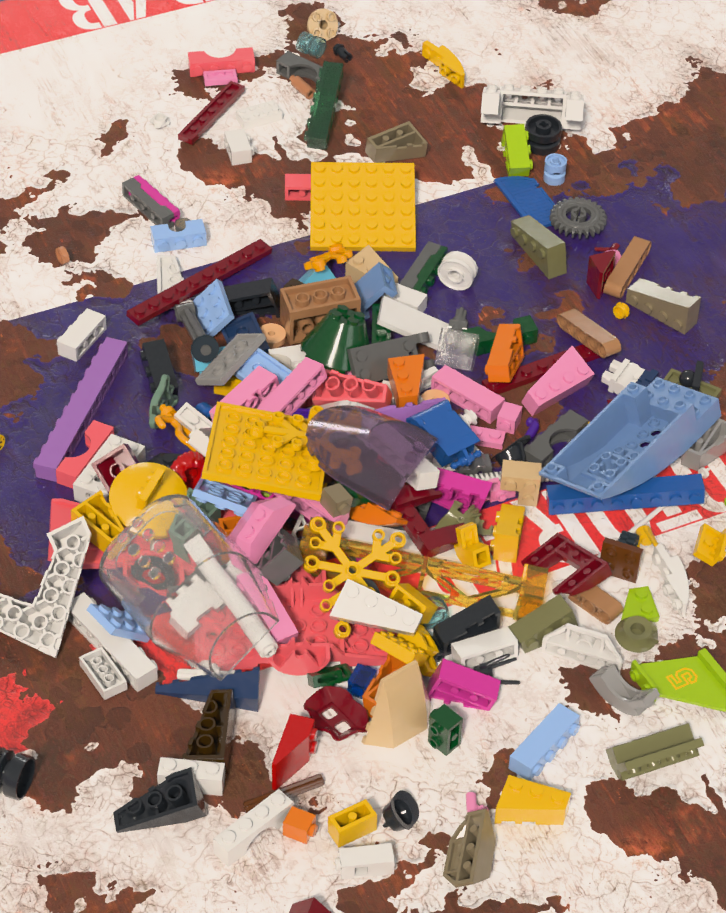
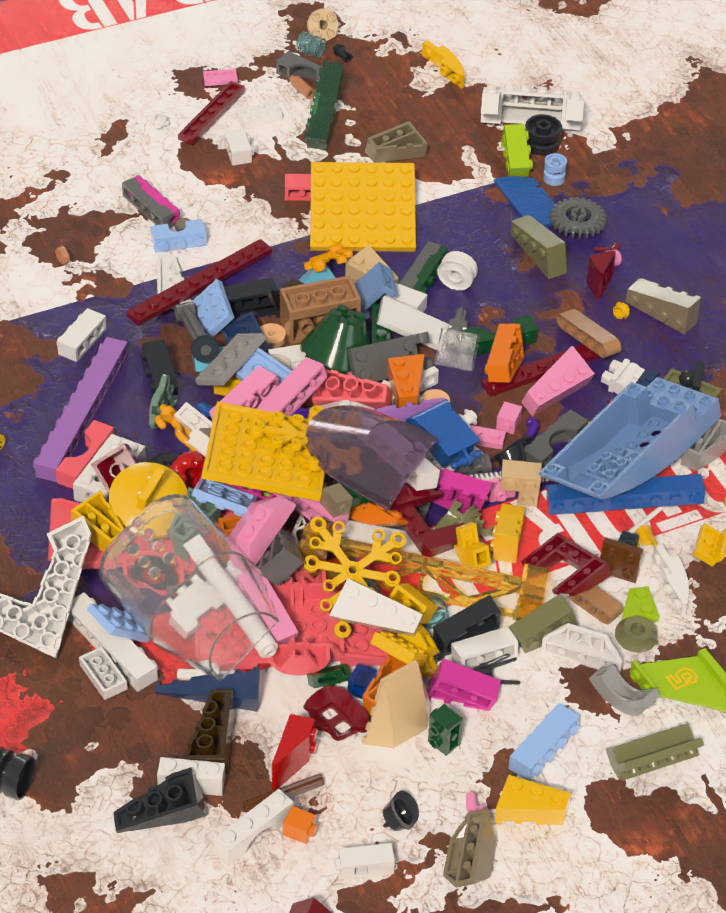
coral arch [188,47,255,77] -> none
yellow brick [328,799,377,848] -> none
bright pink brick [431,365,505,424] -> none
medium nougat beam [603,236,652,299] -> none

